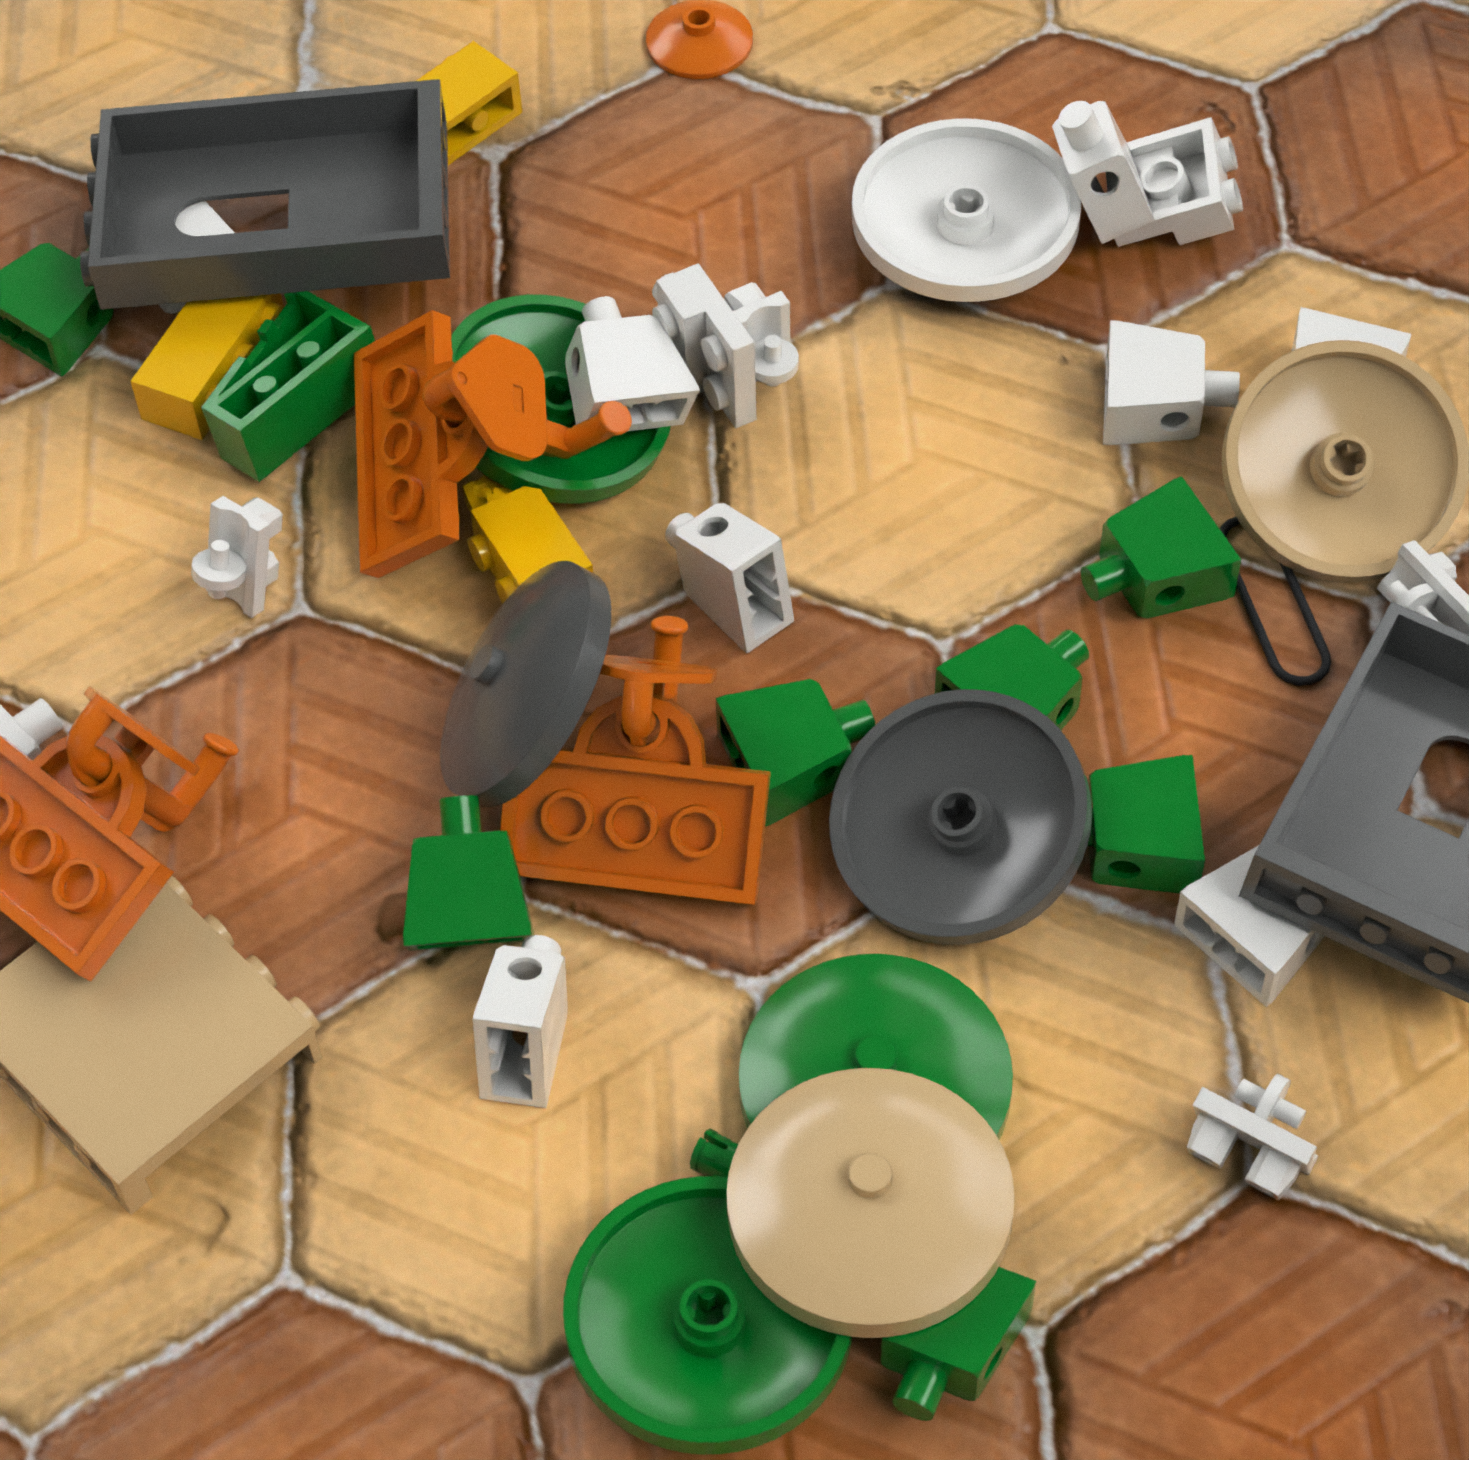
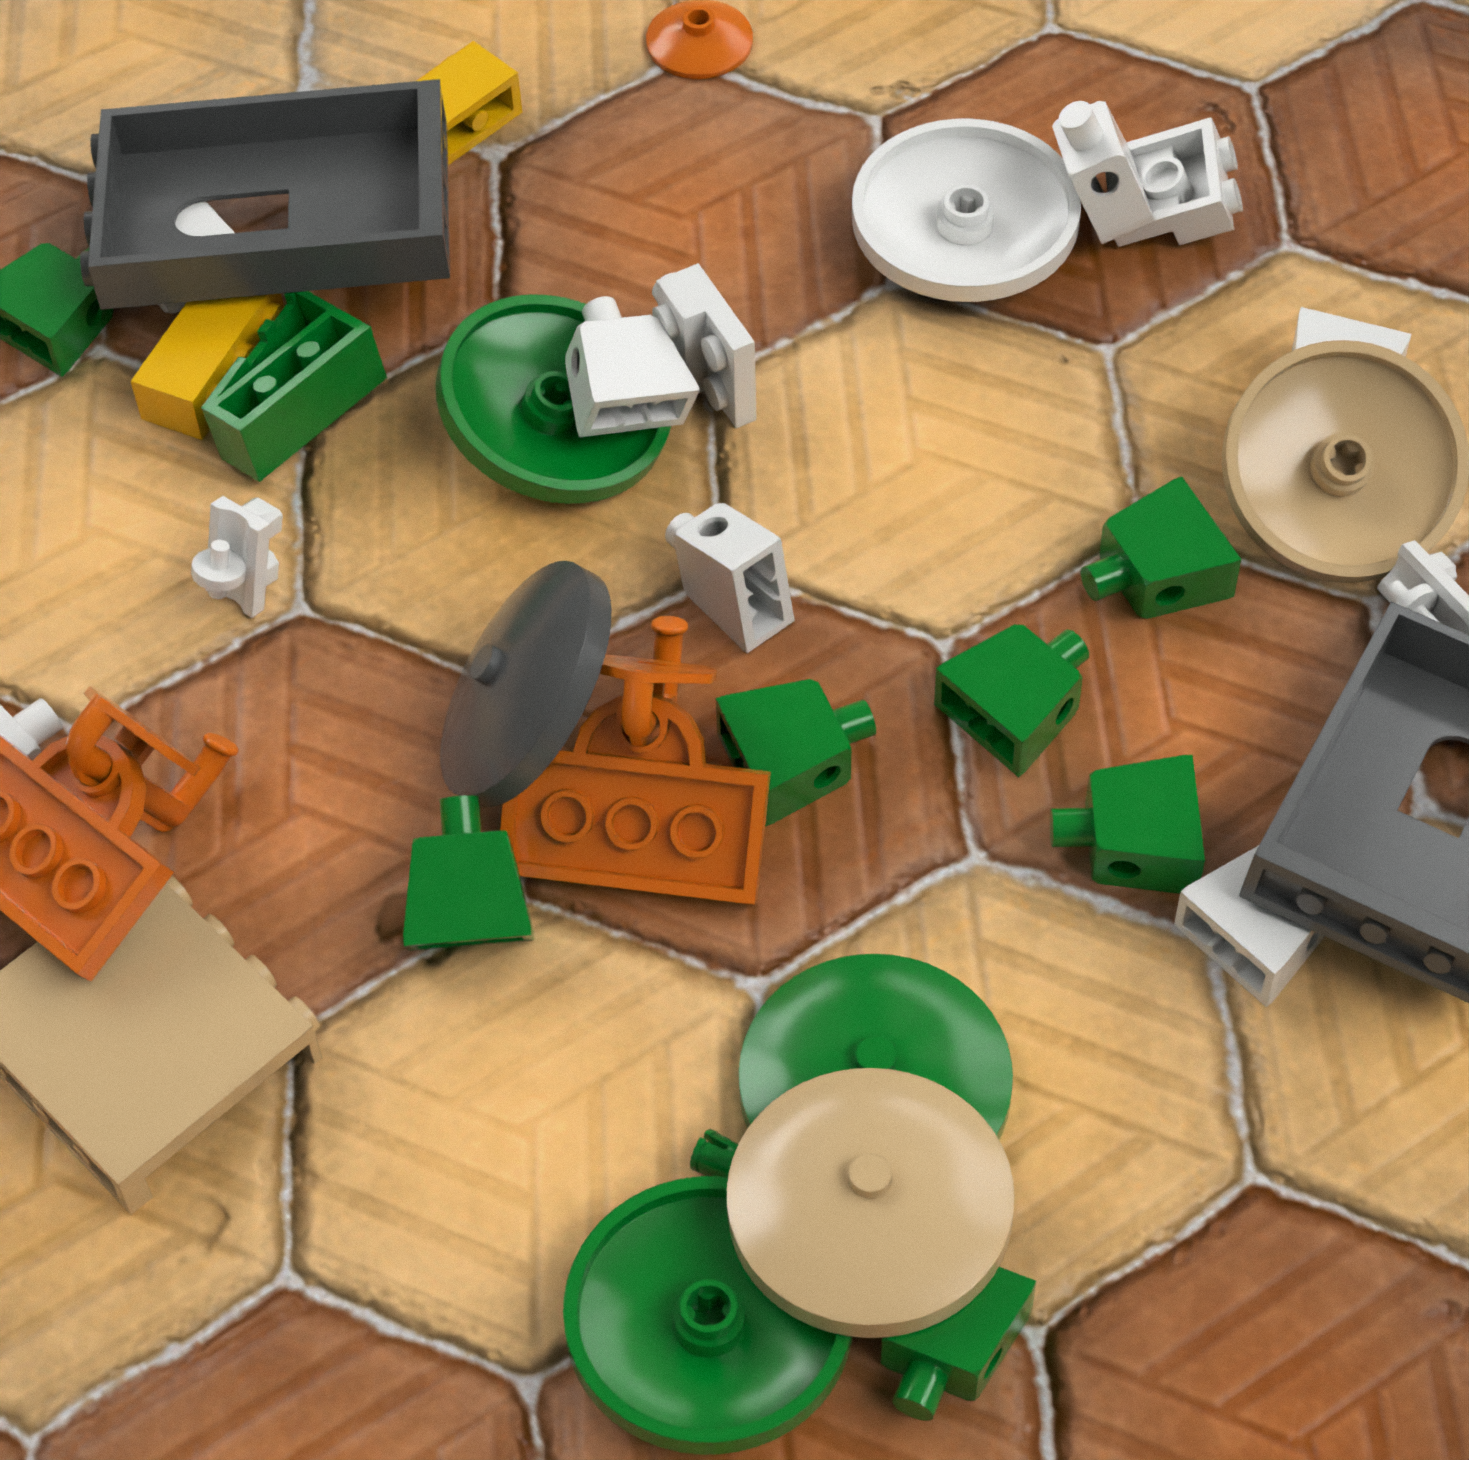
orange plate [354,310,632,578] -> none
yellow hinge [462,475,593,604] -> none
white torso [472,935,568,1108] -> none
white hips [724,282,799,387] -> none
dark grey dish [829,689,1092,945] -> none
white torso [1103,320,1240,445] -> none
white hips [1187,1074,1318,1200] -> none
black piece [1220,517,1331,686] -> none

